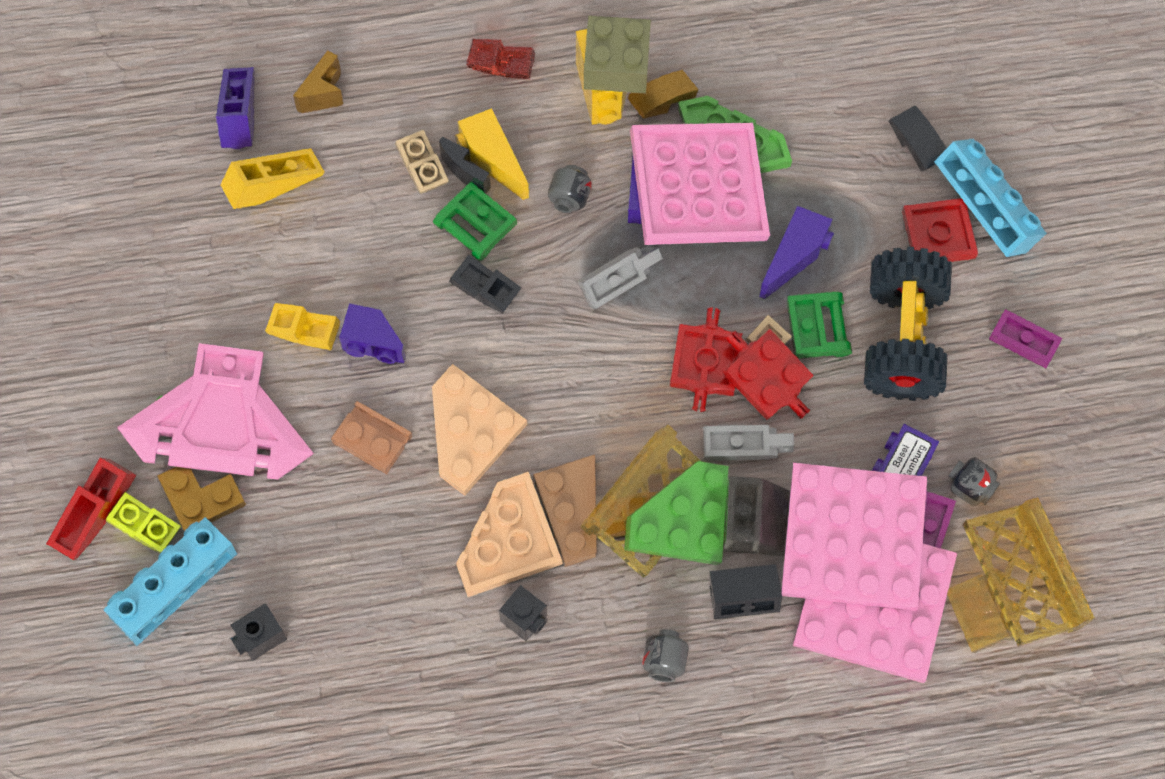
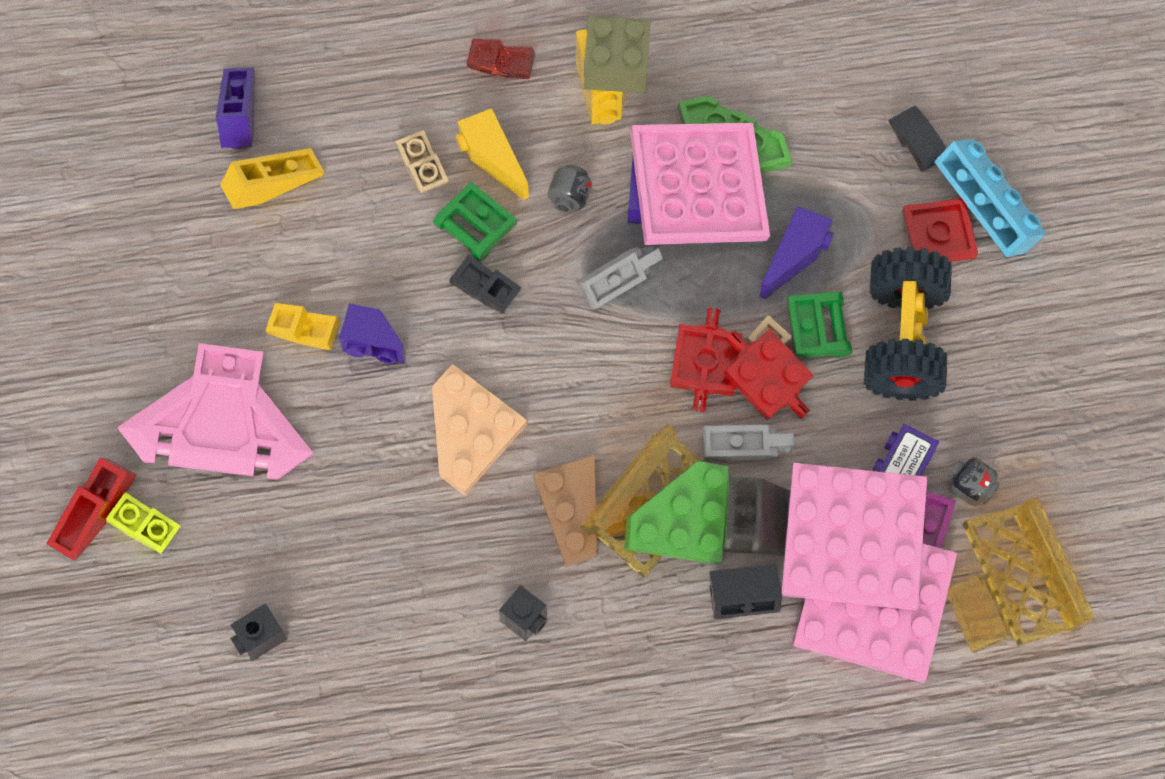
medium azure brick [103,517,237,646] -> none
pearl gold plate [157,467,246,532] -> none
pearl gold slope [293,50,344,113] -> none
nougat plate [331,401,412,475] -> none
black slope [439,137,491,194] -> none
light nougat plate [456,472,562,597] -> none
pearl gold slope [627,70,699,119] -> none
dark grey head [642,629,689,682] -> none
magenta plate [989,309,1063,369] -> none

